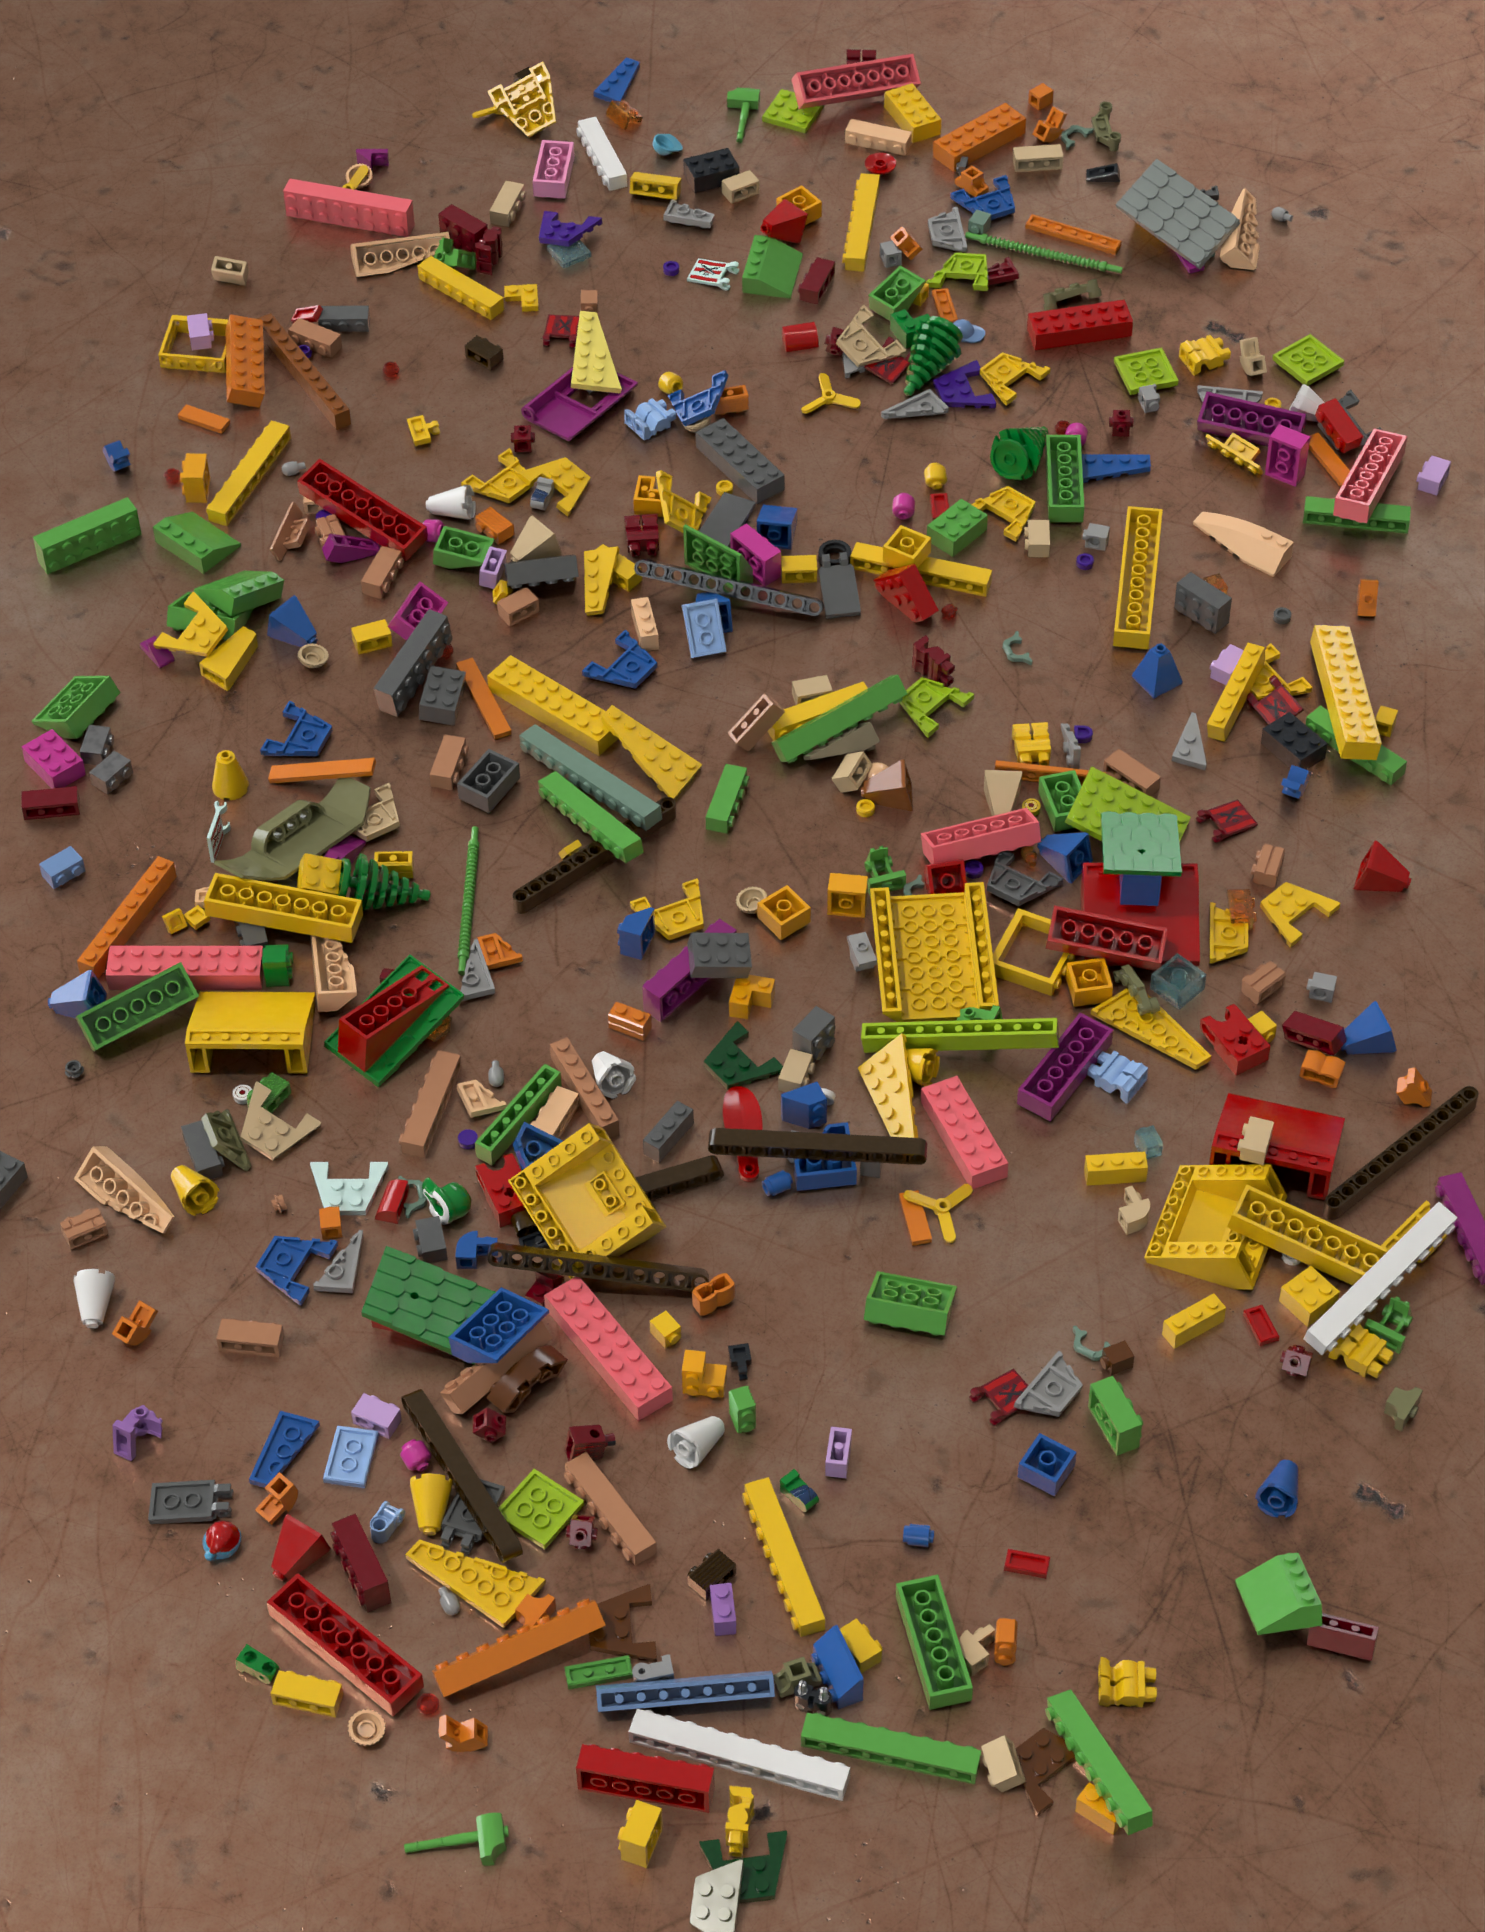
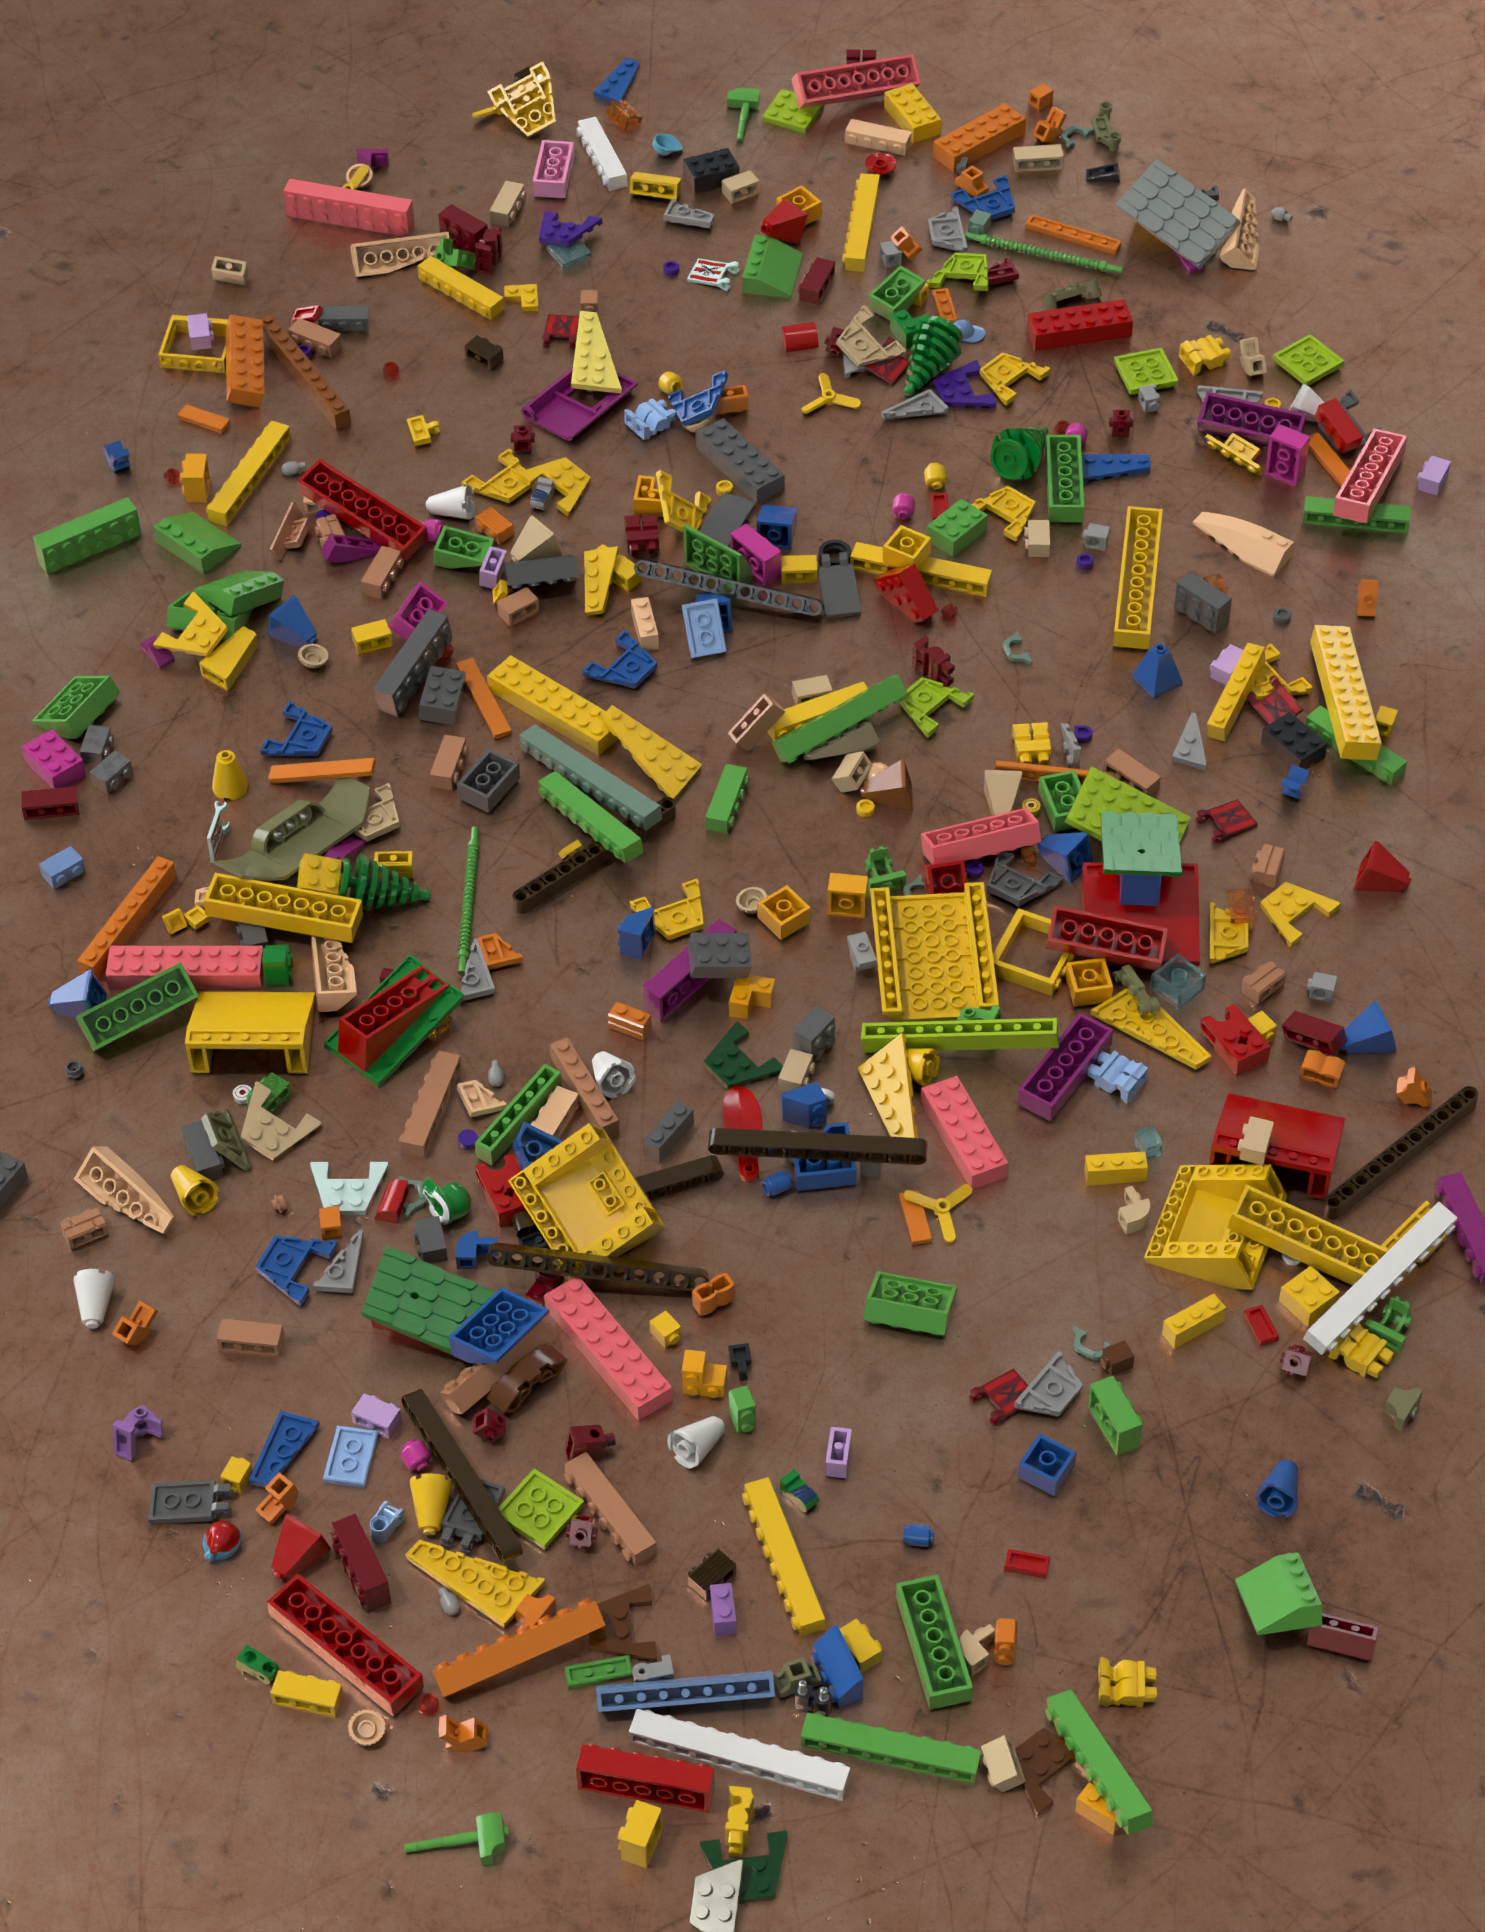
none -> yellow brick [220,1456,252,1494]

